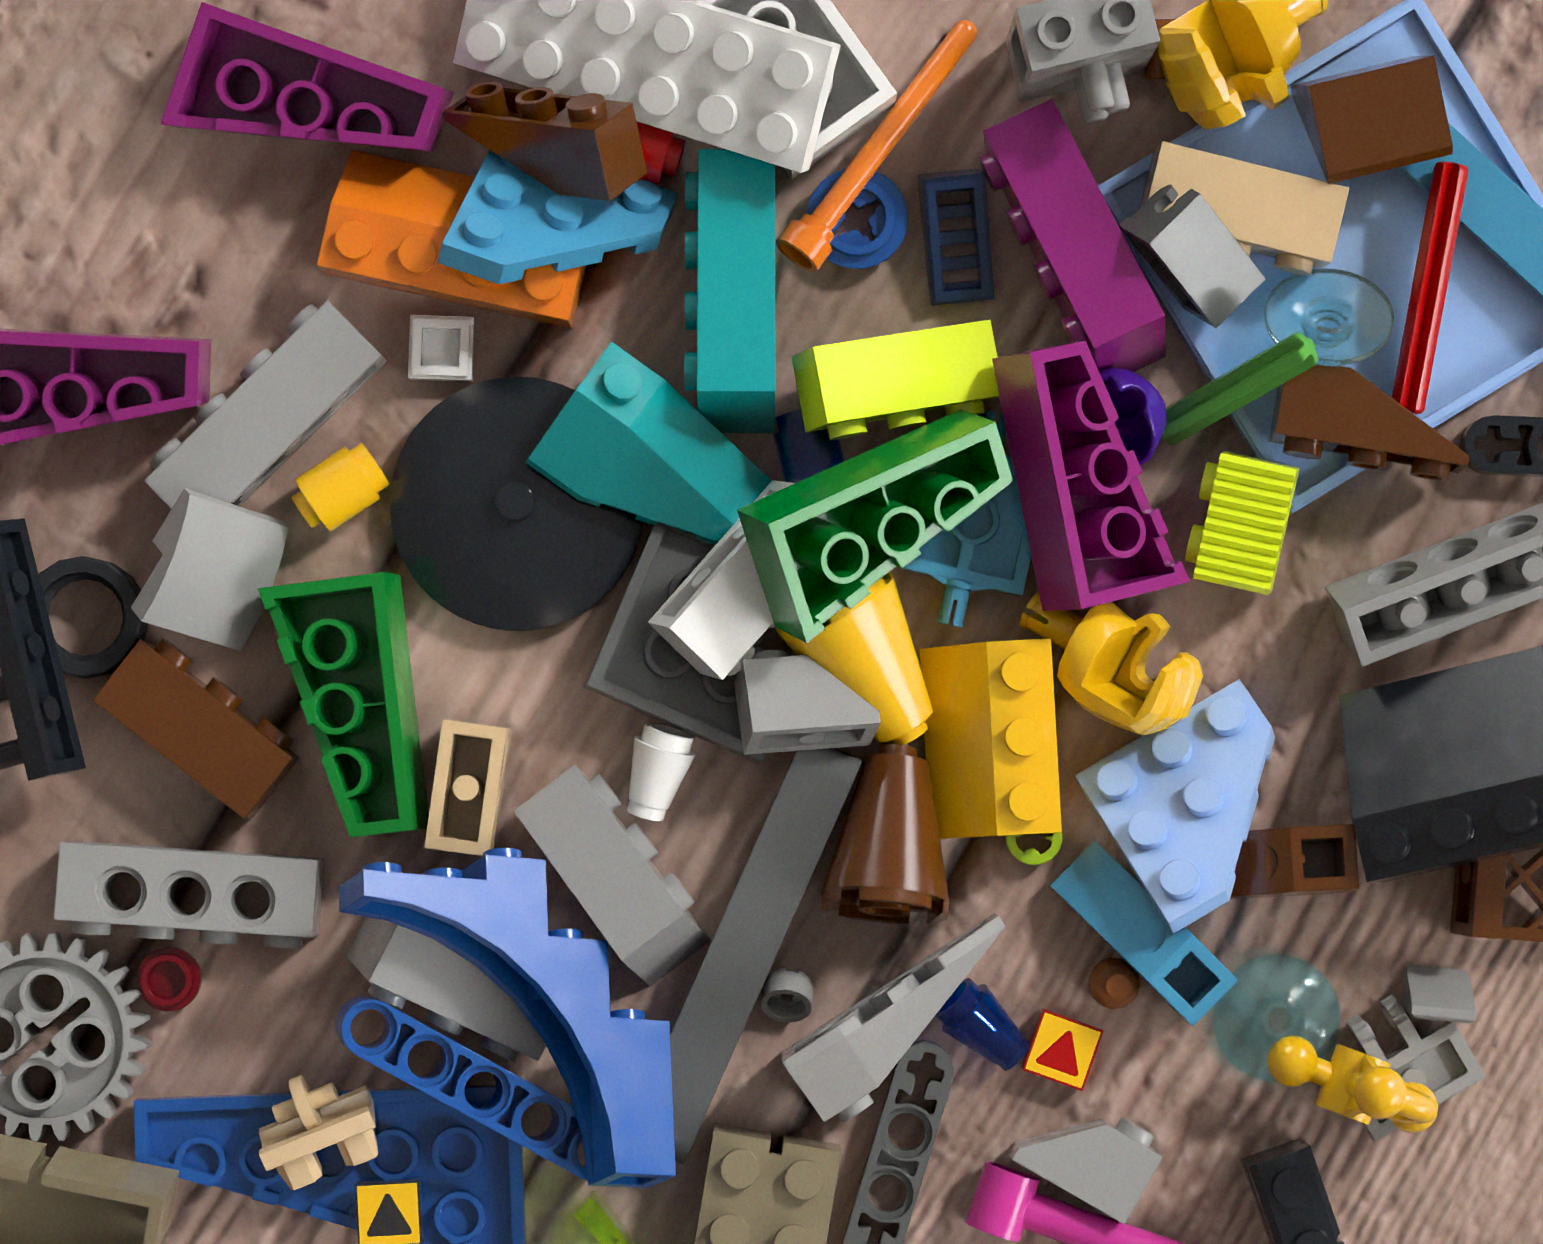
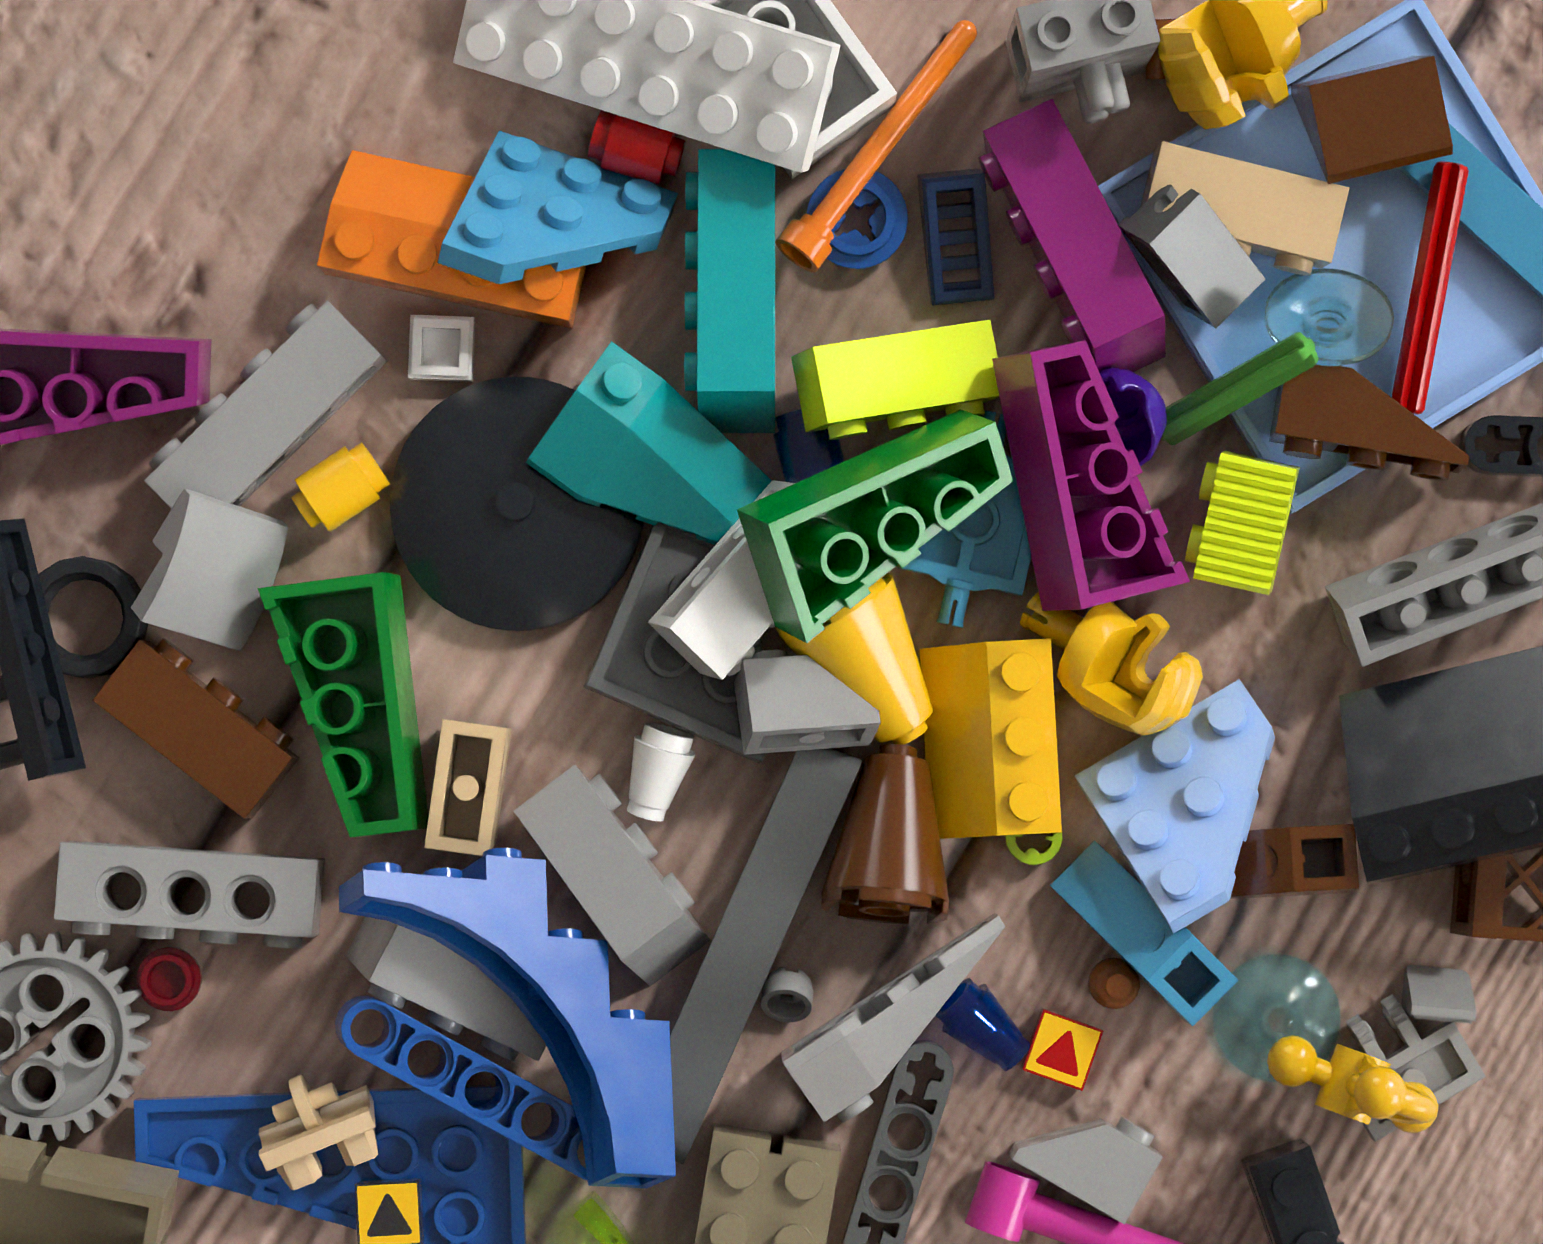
magenta wedge [161,2,454,152] -> none
reddish brown slope [443,82,647,201] -> none

